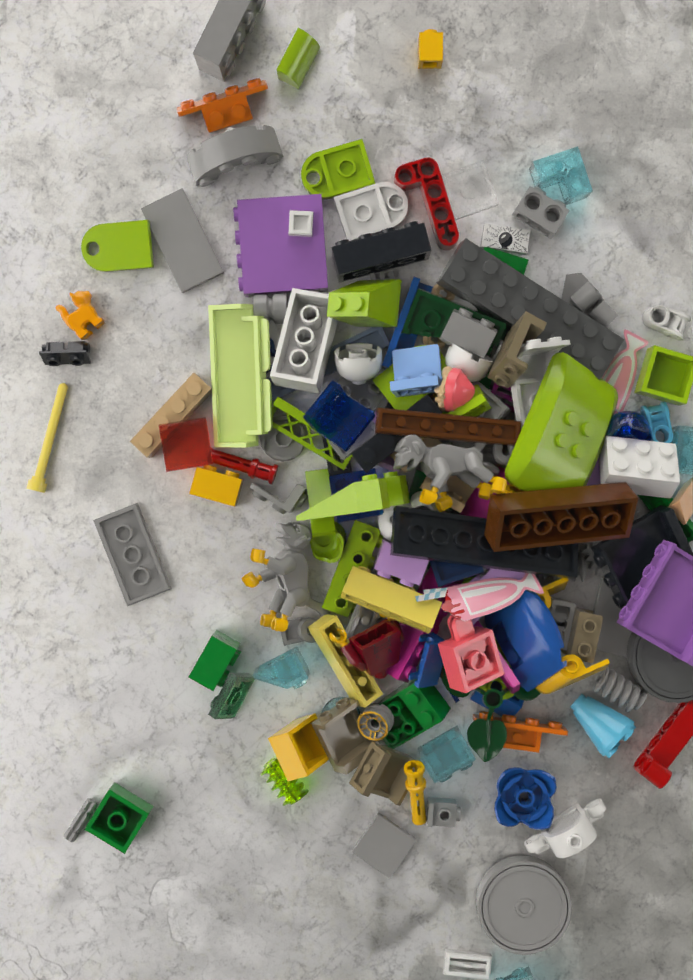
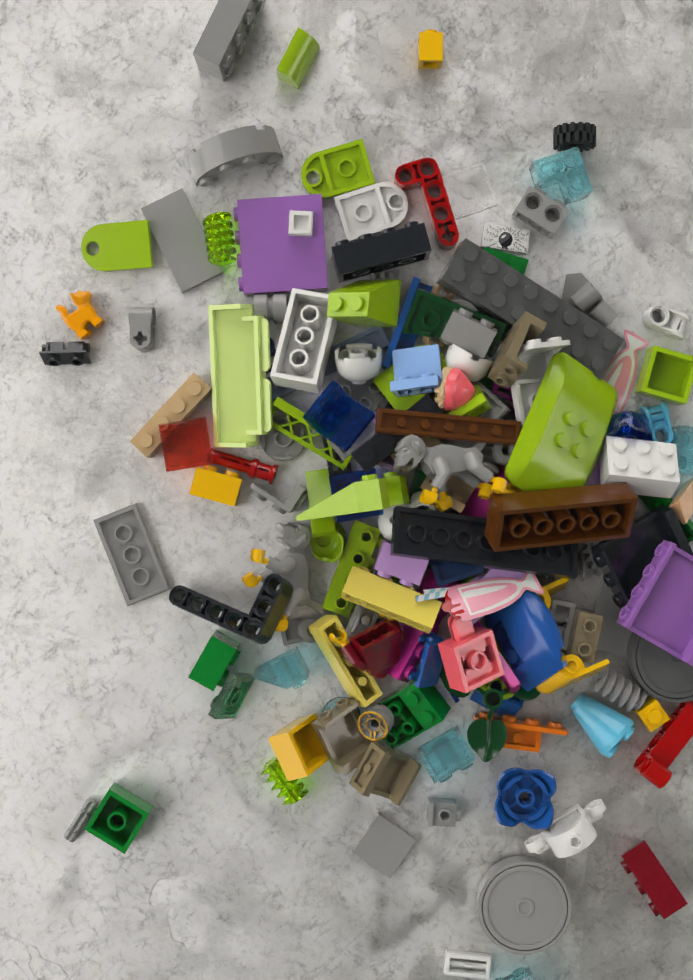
light yellow piece [26,383,68,493] -> none
orange bracket [177,78,268,133] -> none
yellow pin [404,760,427,825] -> none
none -> light grey piece [129,307,156,353]
none -> black beam [169,573,293,645]
none -> clear neon green piece [202,212,237,266]
none -> black tyre [553,122,596,153]
none -> dark red wedge [620,840,688,919]
none -> yellow brick [632,695,670,732]

